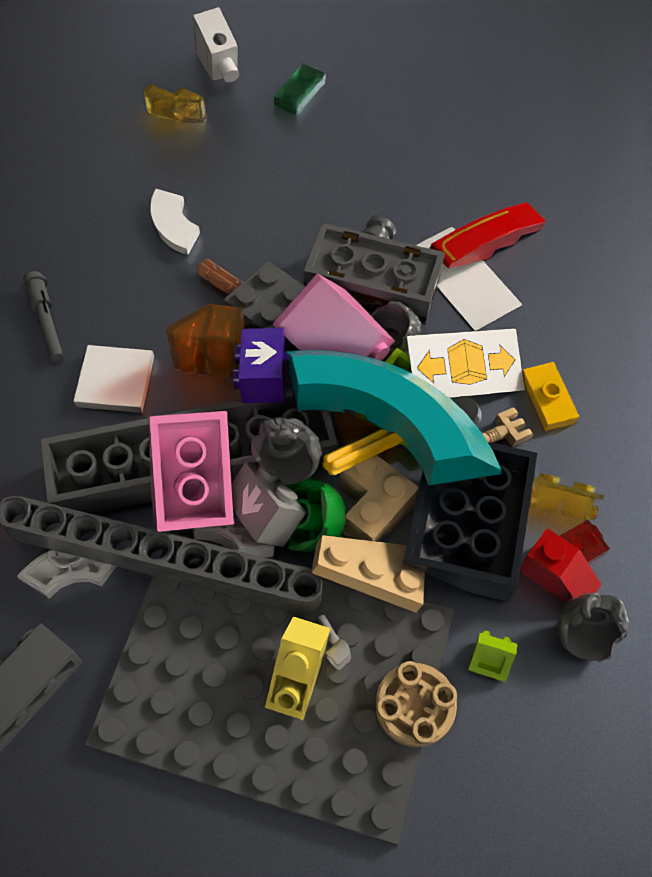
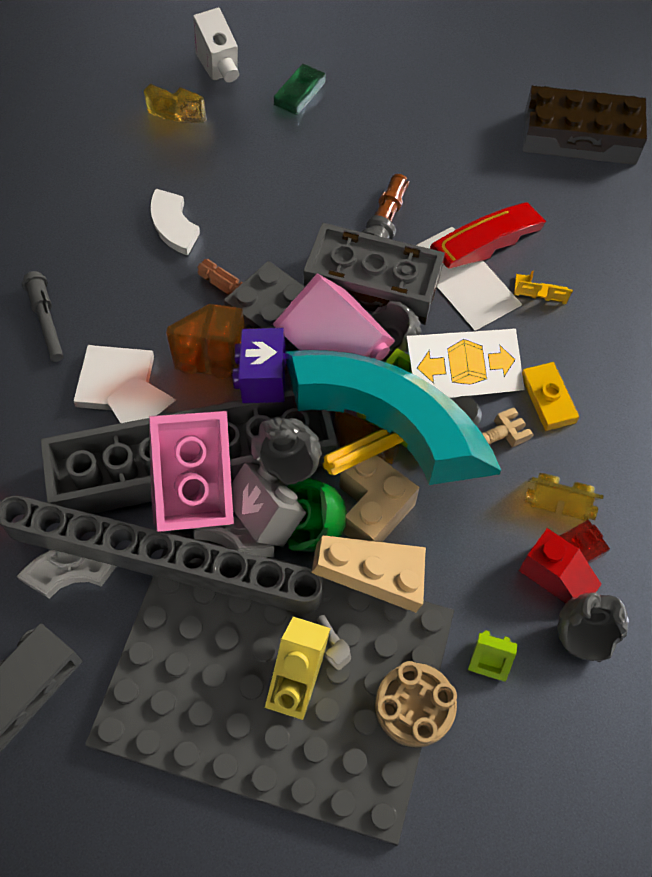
black slope [403,442,538,602] -> none
none -> white sticker [106,376,176,423]
none -> dark orange pin [374,174,409,222]
none -> yellow piece [514,271,573,304]
none -> dark brown piece [522,85,647,165]

